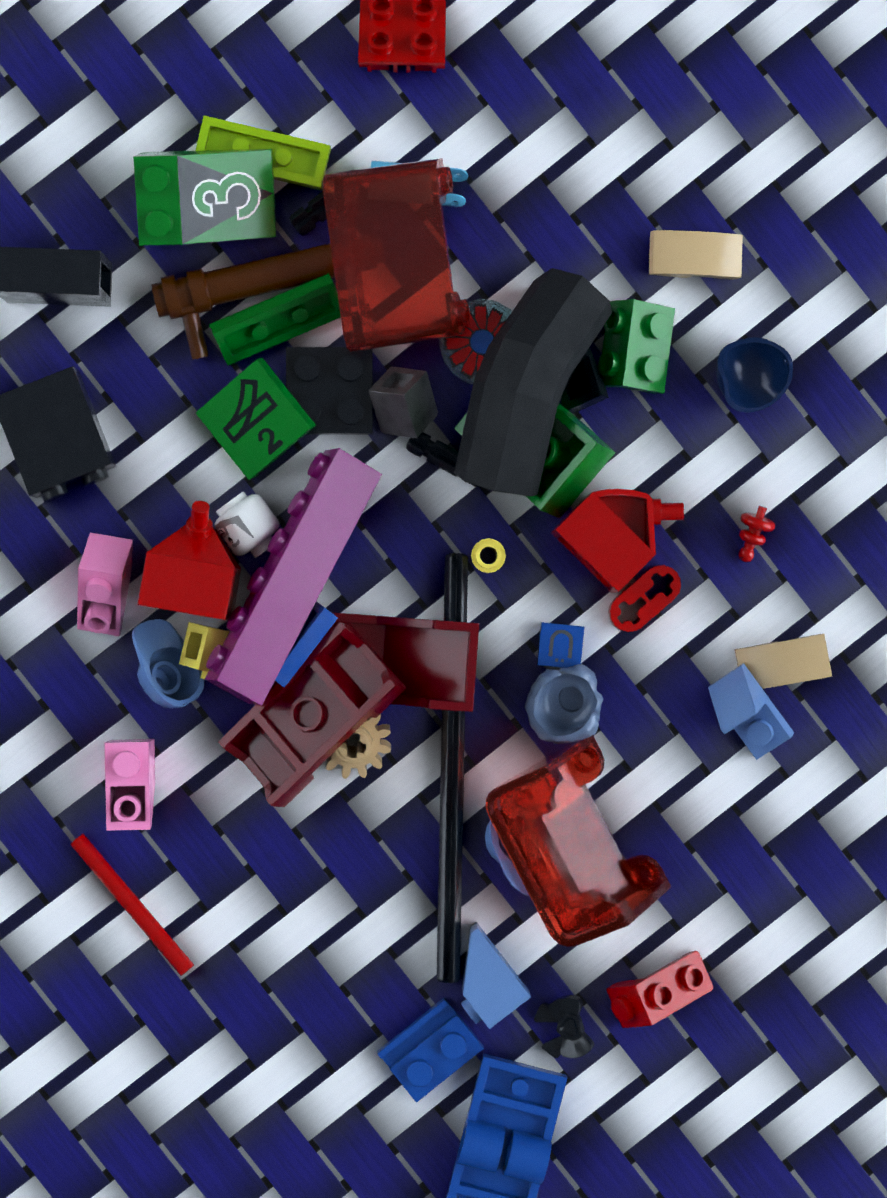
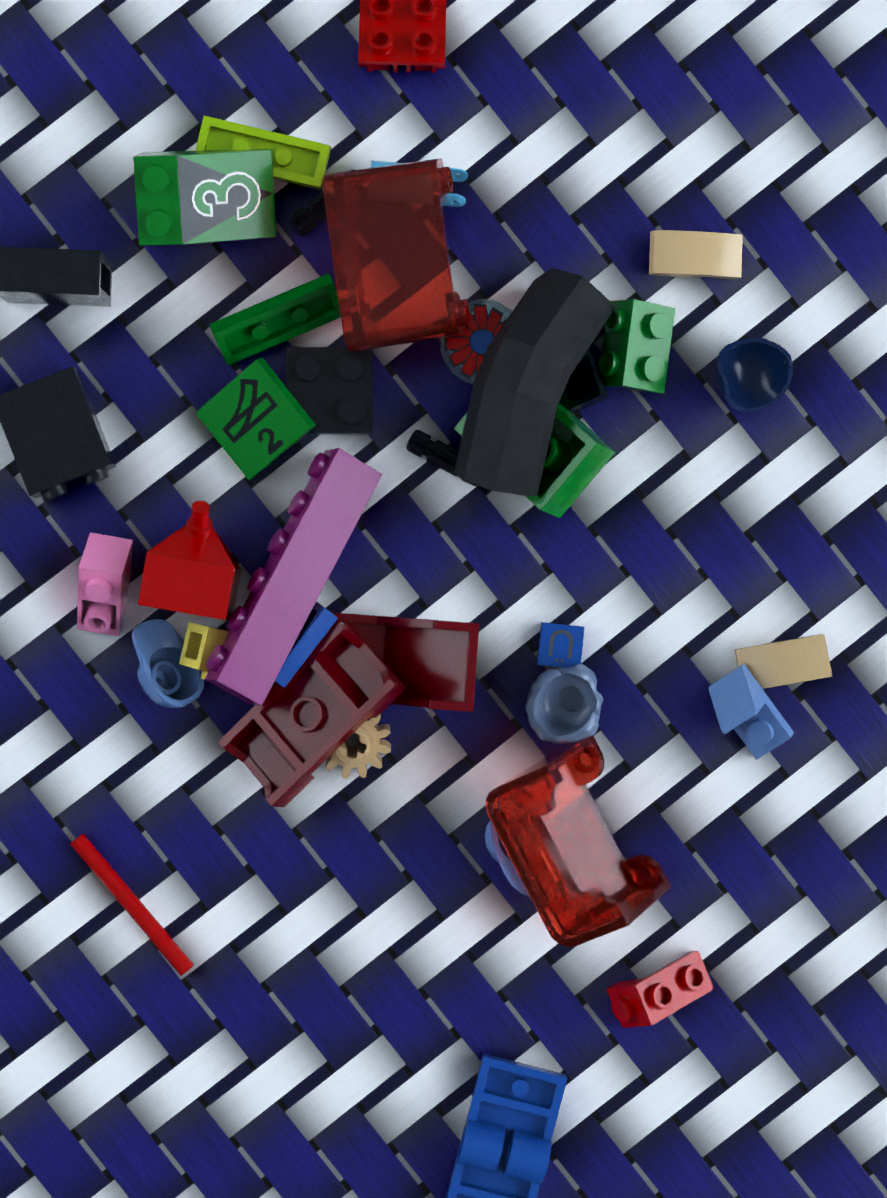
bright pink slope [104,739,155,831] -> none
reddish brown cylinder [151,234,386,360] -> none
white head [214,491,279,558] -> none
flat silver panel [368,367,438,438] -> none
blue plate [377,997,484,1103] -> none
black axle [437,553,468,983] -> none
medium blue slope [461,922,531,1029] -> none
light yellow pin [471,538,506,573] -> none
black piece [534,995,595,1058] -> none
red piece [550,489,684,593] -> none
red beam [608,565,681,632] -> none
red hair [738,506,775,562] -> none

